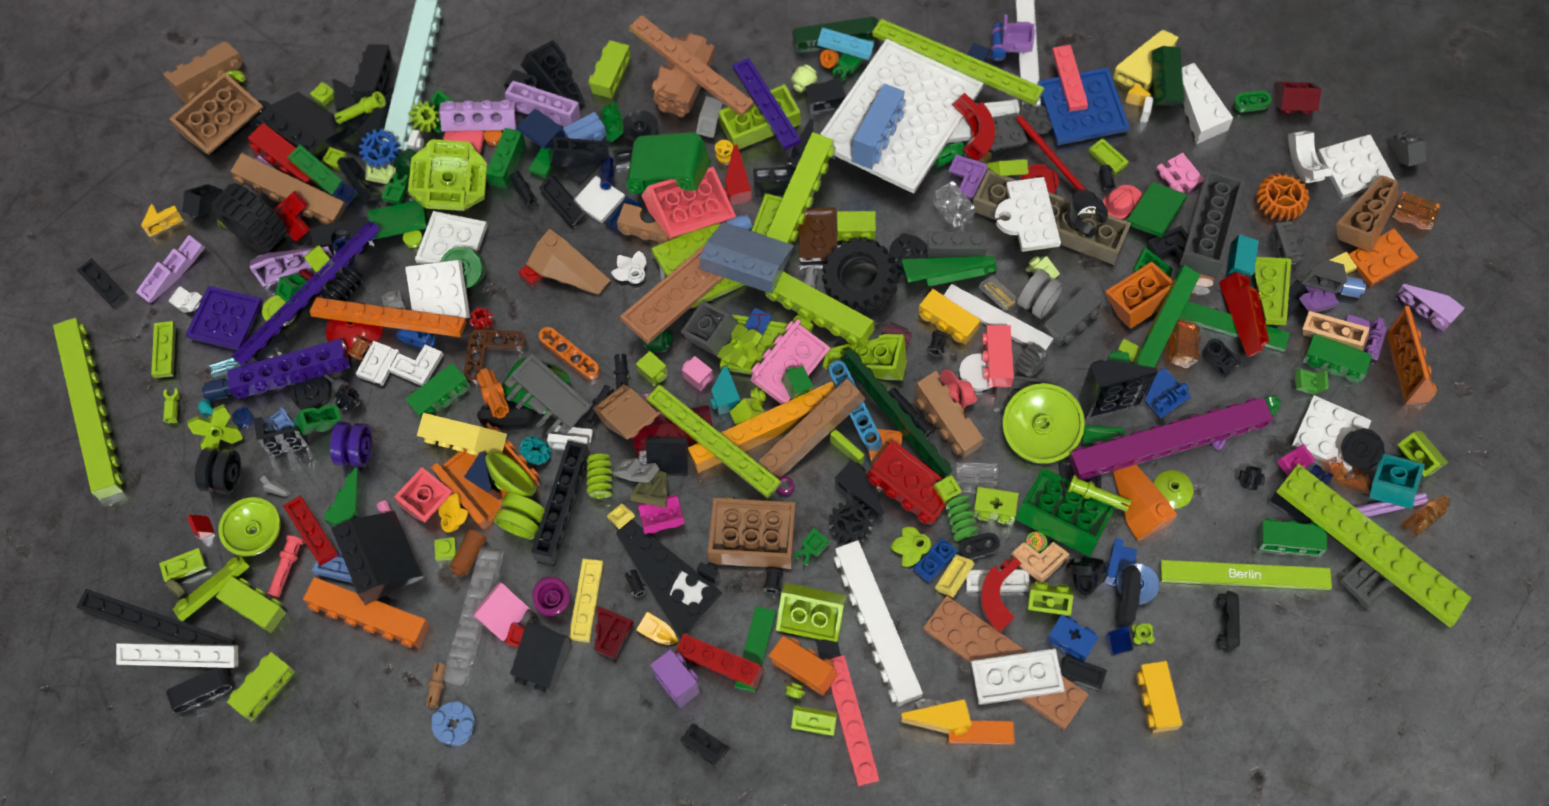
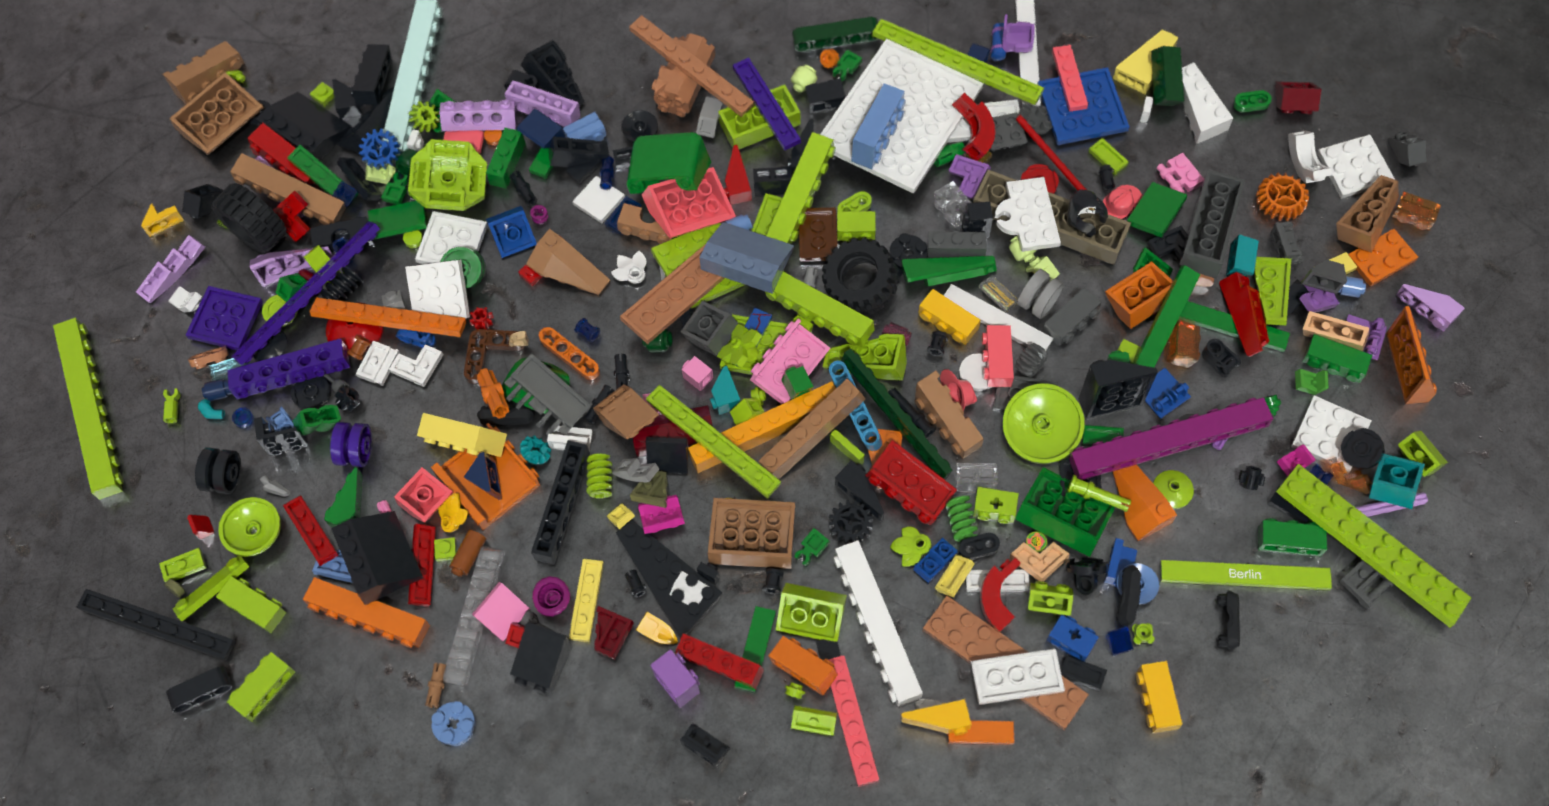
black tile [77,258,127,307] -> none
white plate [116,642,238,668] -> none
lime plate [151,321,176,378] -> none
lime plant [187,404,243,450] -> none
coral pin [267,535,304,599] -> none
lime tile [321,147,348,170] -> none
lime pin [334,91,386,124] -> none
green brick [405,363,470,419] -> none
lime dish [485,450,536,497] -> none
lime wheel [493,493,545,539] -> none
black tile [539,174,586,226] -> none
lime brick [589,40,631,99] -> none
green slope [601,101,623,143] -> none
lime brick [636,351,668,386] -> none
yellow wheel [715,140,733,163] -> none
magenta piece [777,477,795,495] -> none
medium azure plate [817,28,874,60] -> none
lime tile [933,475,962,503] -> none
lime slope [987,159,1028,176] -> none
yellow slope [1125,84,1151,106] -> none
clear orange hinge [1402,495,1450,536] -> none
none -> nougat plate [188,346,229,369]
none -> red tile [408,523,436,607]
none -> blue slope [486,206,537,258]
none -> tan tile [509,331,529,346]
none -> magenta bush [530,205,548,224]
none -> clear blue bush [574,318,600,343]
none -> lime plate [837,191,872,211]
none -> black brick [962,201,993,237]
none -> yellowish green head [1009,235,1037,263]

